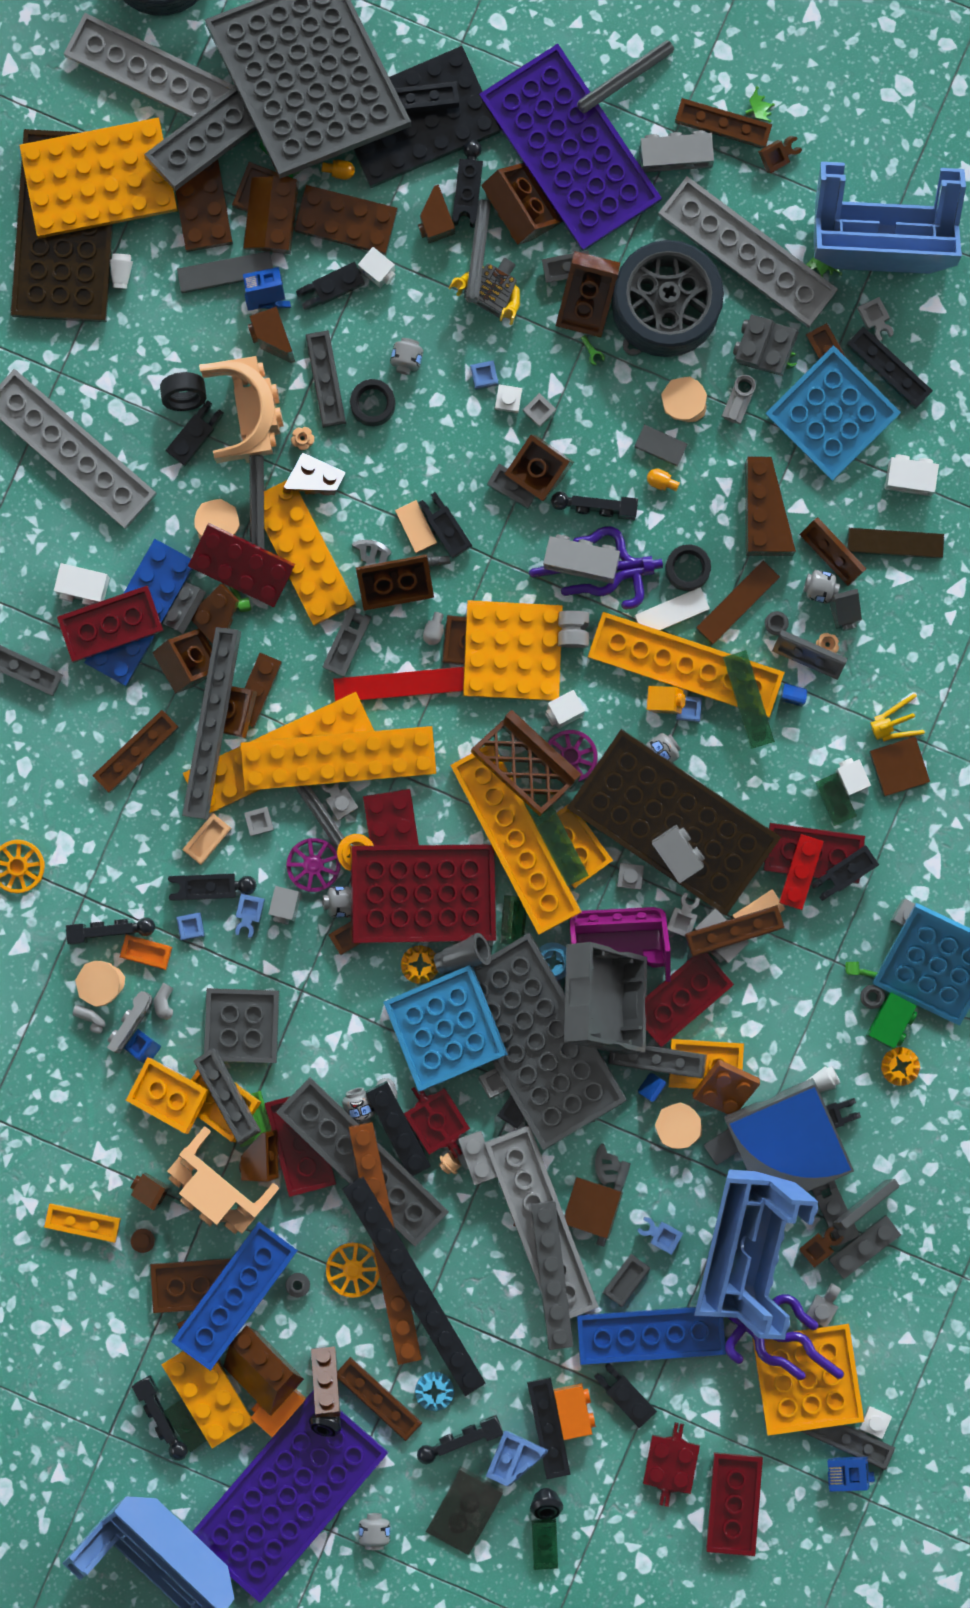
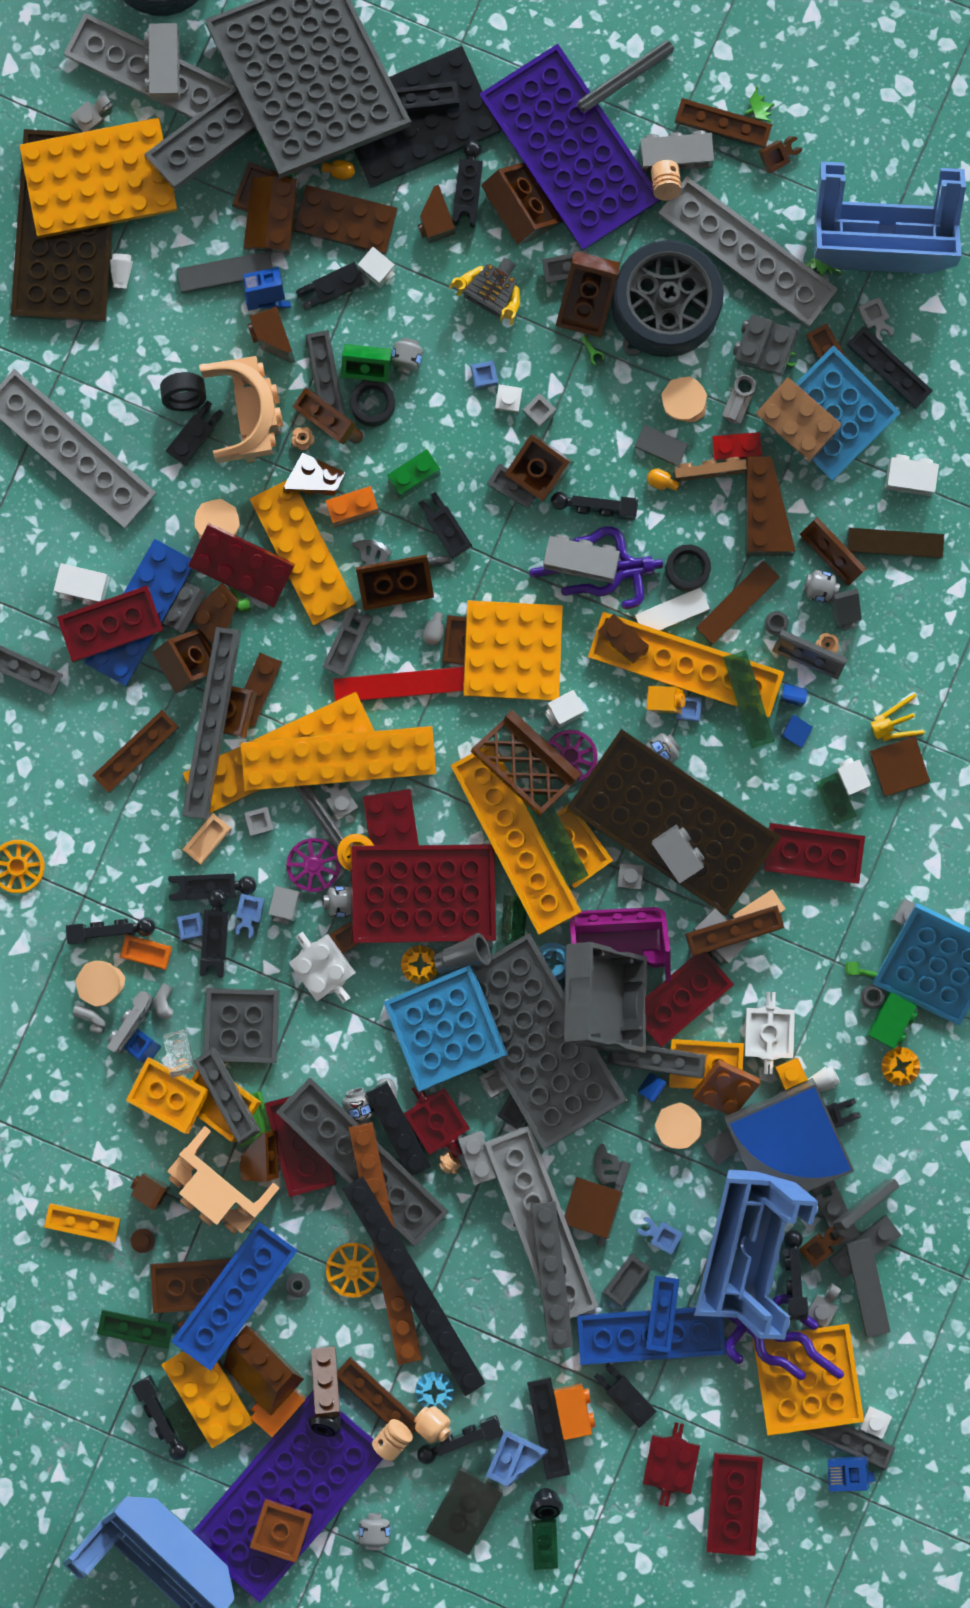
reddish brown plate [176,159,233,252] -> none
dark grey axle [249,455,264,549] -> none
light nougat tile [395,500,437,554] -> none
dark grey axle [466,199,491,303] -> none
light grey wheel [558,611,589,648] -> none
light grey plate [667,893,700,937] -> none
red plate [779,834,824,910] -> none
black hinge [811,845,879,901] -> none
none -> light grey plate [70,95,113,132]
none -> dark green plate [97,1309,174,1349]
none -> light grey brick [145,23,180,101]
none -> clear plate [163,1029,195,1078]
none -> black plate [200,889,229,978]
none -> dark orange plate [249,1499,312,1563]
none -> white plate [289,932,356,1004]
none -> reddish brown piece [292,387,363,445]
none -> orange brick [325,486,379,528]
none -> green brick [341,344,392,382]
none -> light nougat piece [372,1419,413,1461]
none -> green brick [387,449,441,499]
none -> light nougat head [414,1407,451,1444]
none -> reddish brown plate [597,614,649,664]
none -> blue plate [646,1275,680,1353]
none -> light nougat piece [651,160,682,201]
none -> medium nougat plate [673,457,747,482]
none -> red plate [712,432,762,461]
none -> white plate [744,992,795,1074]
none -> medium nougat brick [756,377,842,463]
none -> light orange brick [773,1058,808,1090]
none -> blue slope [781,715,813,748]
none -> black plate [784,1230,808,1320]
none -> dark grey tile [845,1237,891,1338]

